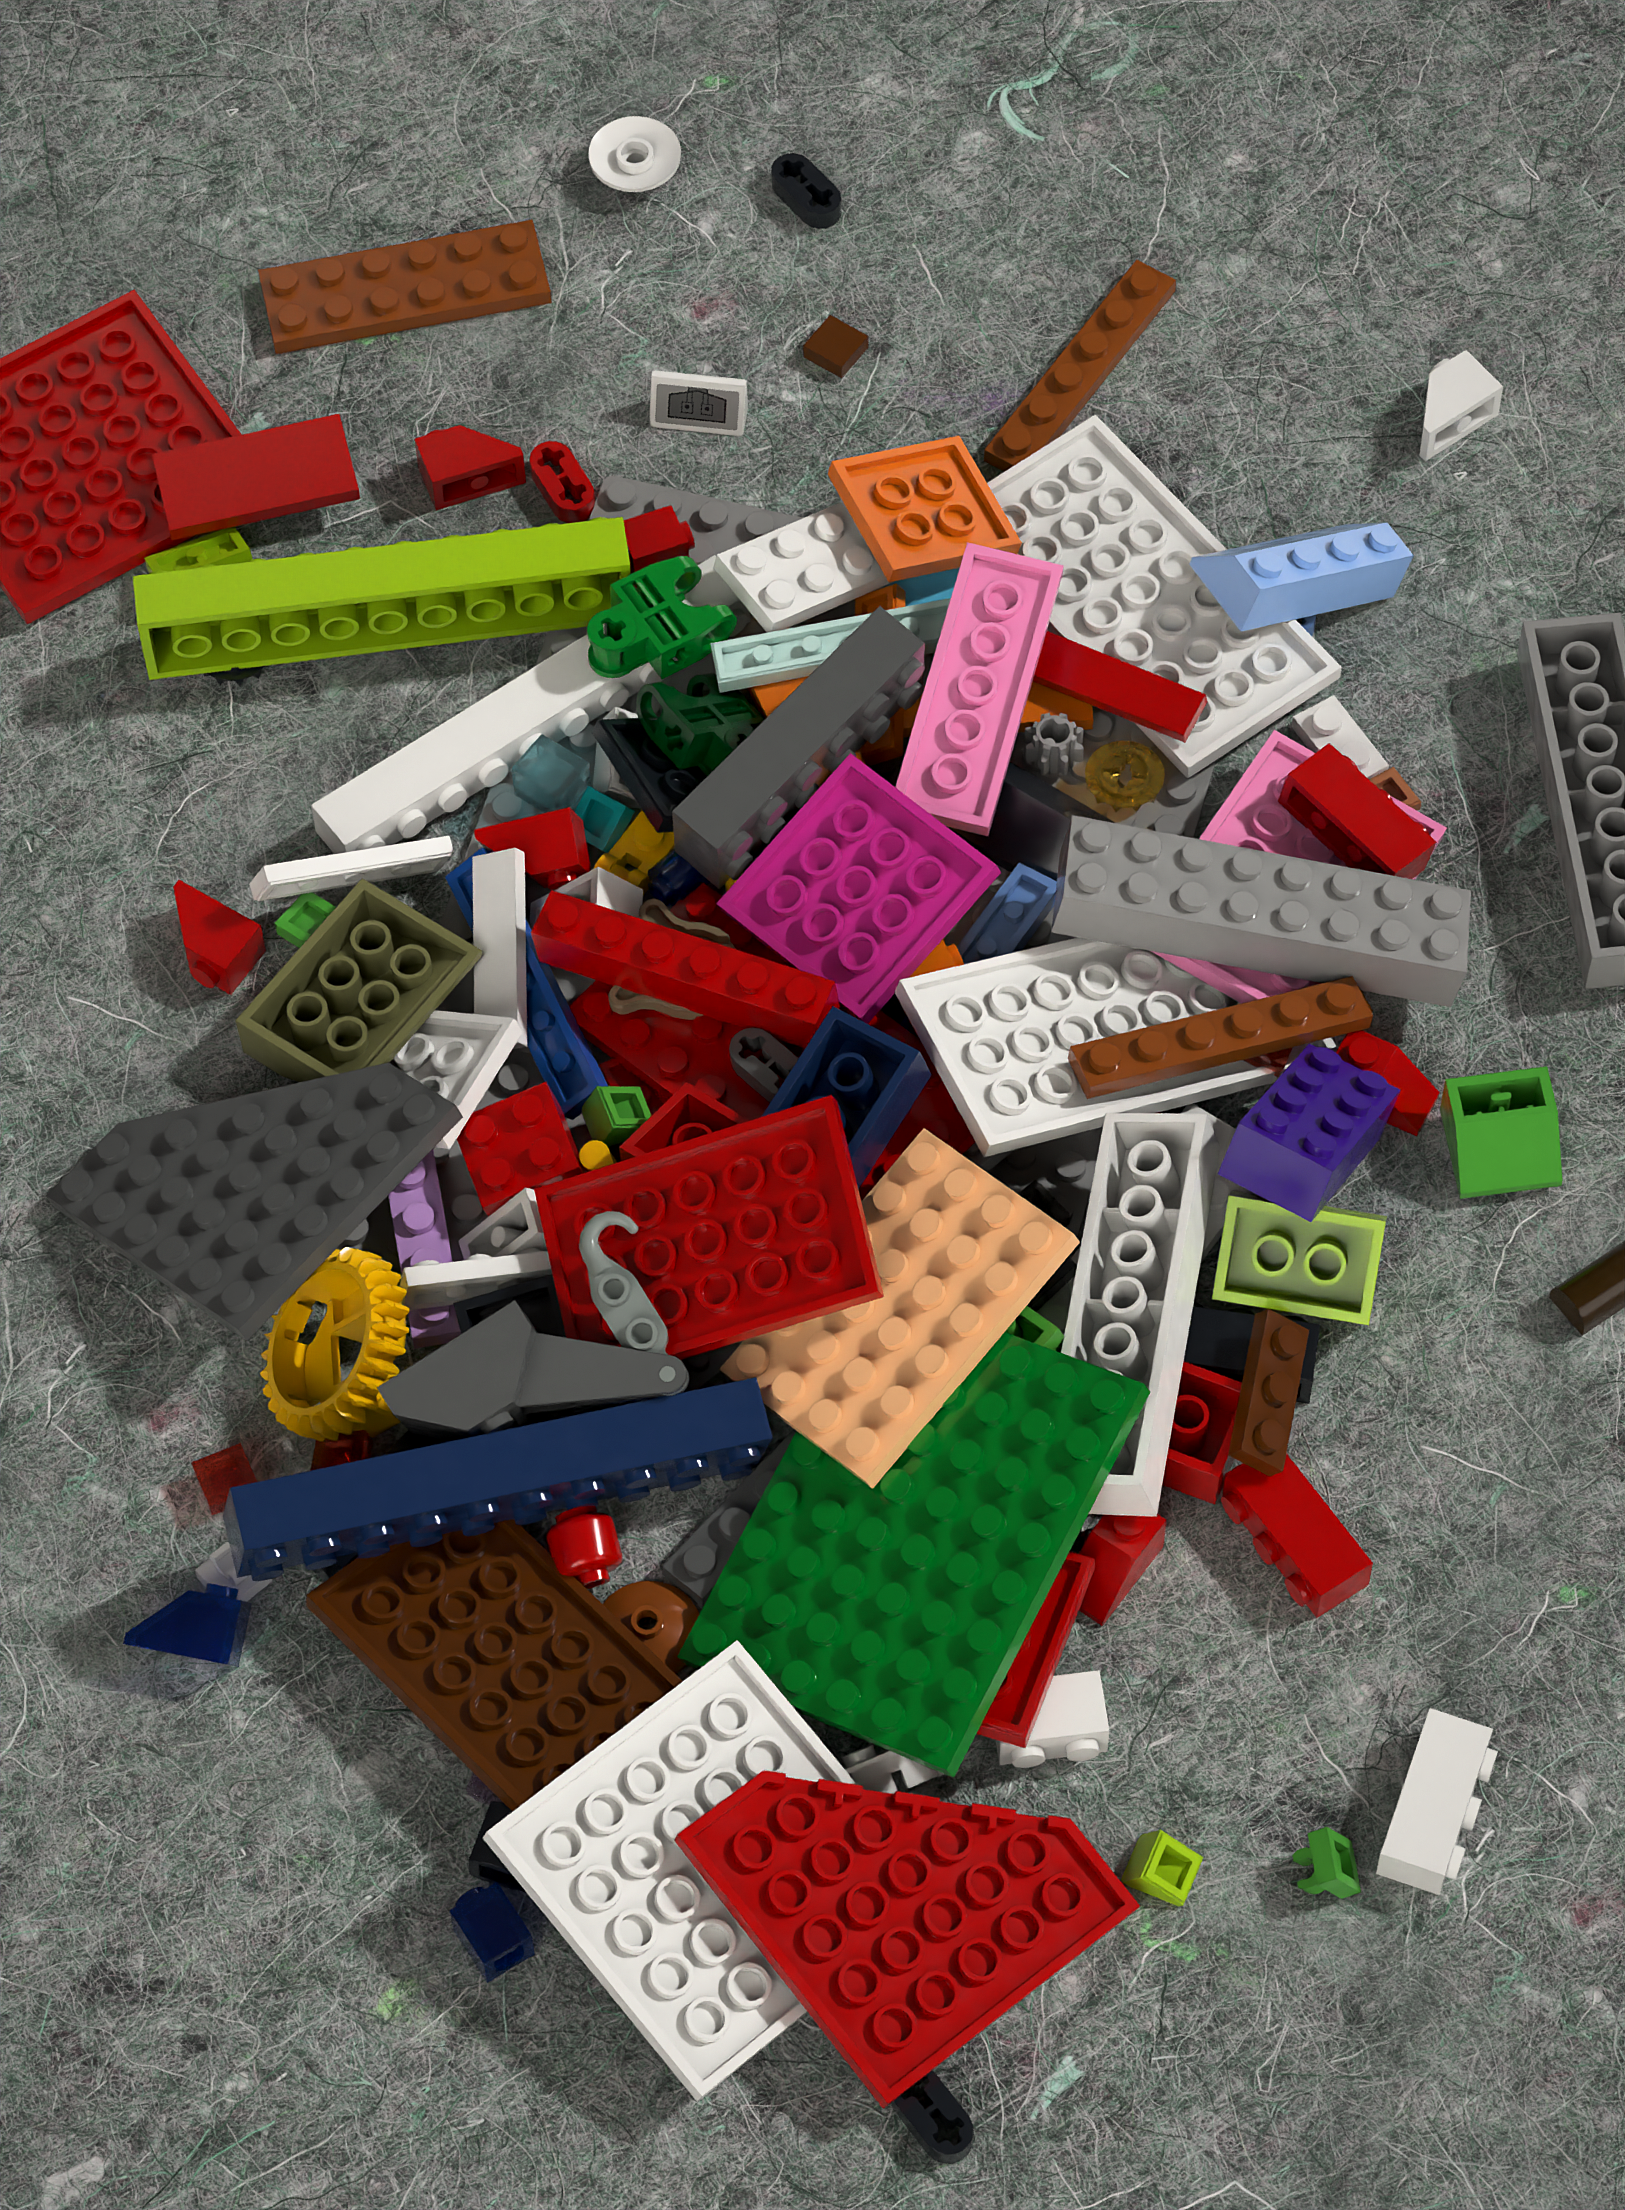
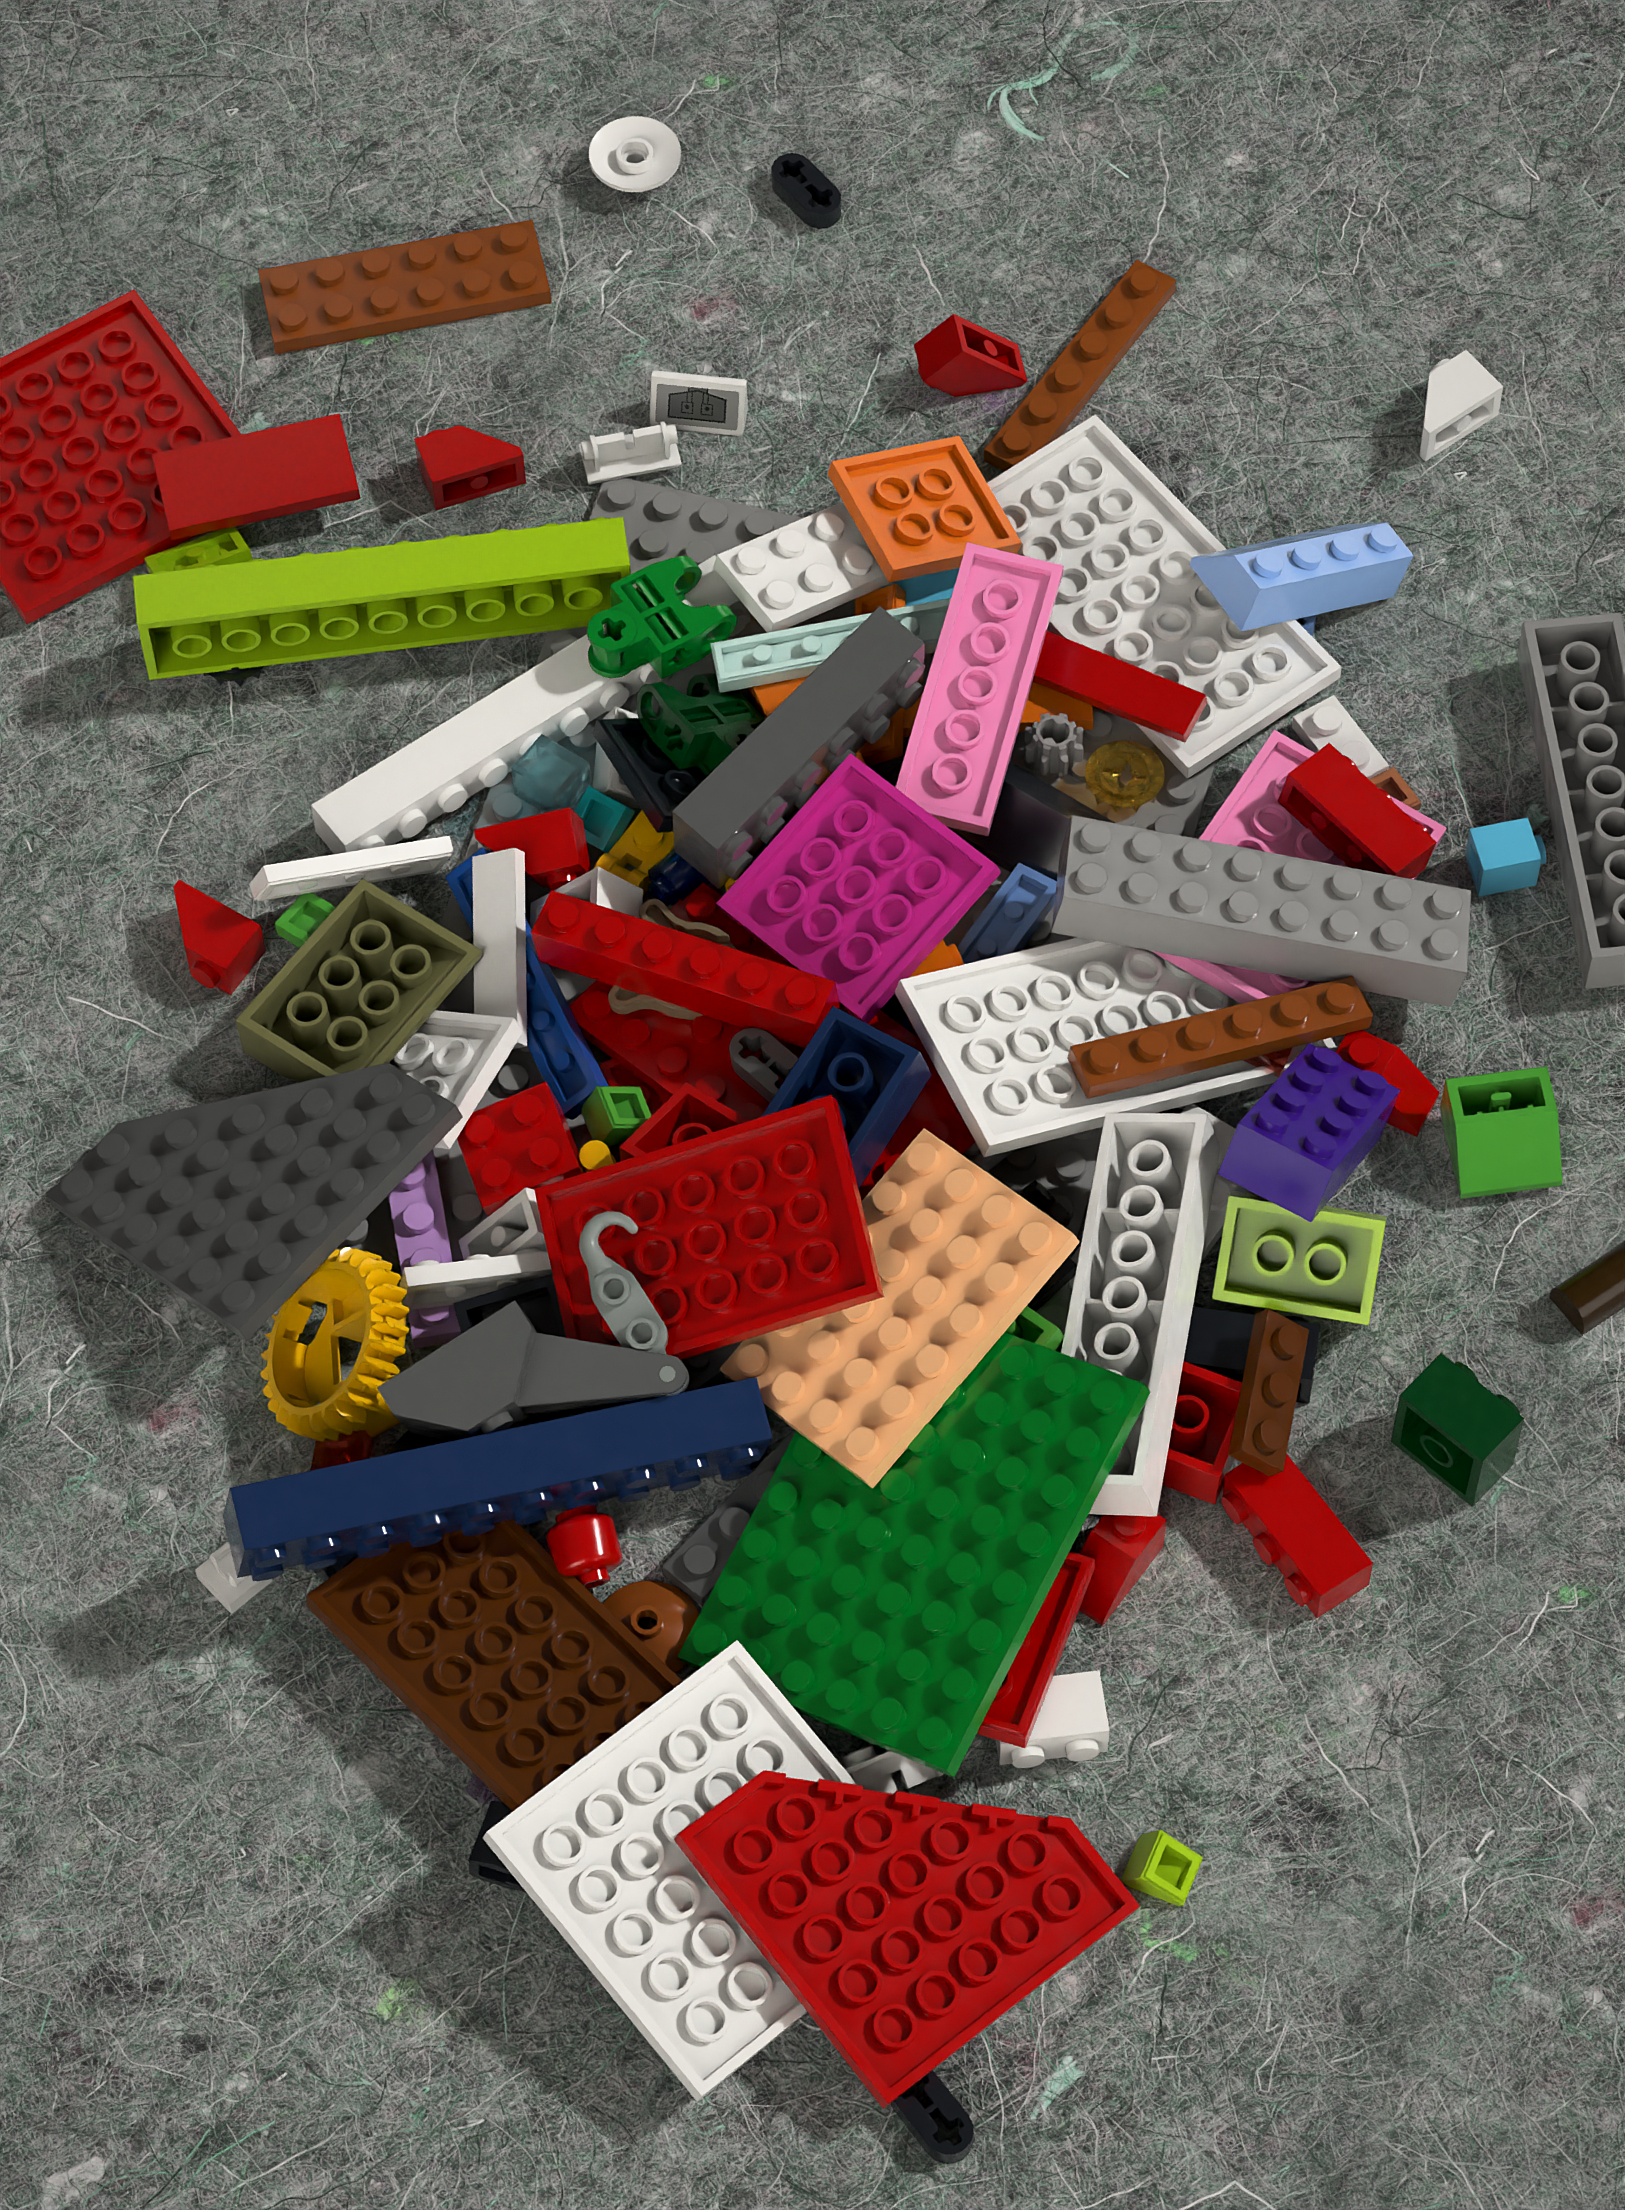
clear blue slope [123,1583,252,1667] -> none
clear red plate [191,1443,257,1515] -> none
clear blue brick [449,1882,535,1983] -> none
red beam [529,441,595,523] -> none
red brick [624,505,695,587] -> none
reddish brown tile [803,315,869,378] -> none
bright green tile [1292,1827,1361,1899] -> none
white brick [1376,1708,1498,1895] -> none
none -> white hinge [579,421,682,485]
none -> red slope [914,314,1028,397]
none -> dark green brick [1391,1353,1524,1507]
none -> medium azure brick [1465,817,1546,897]

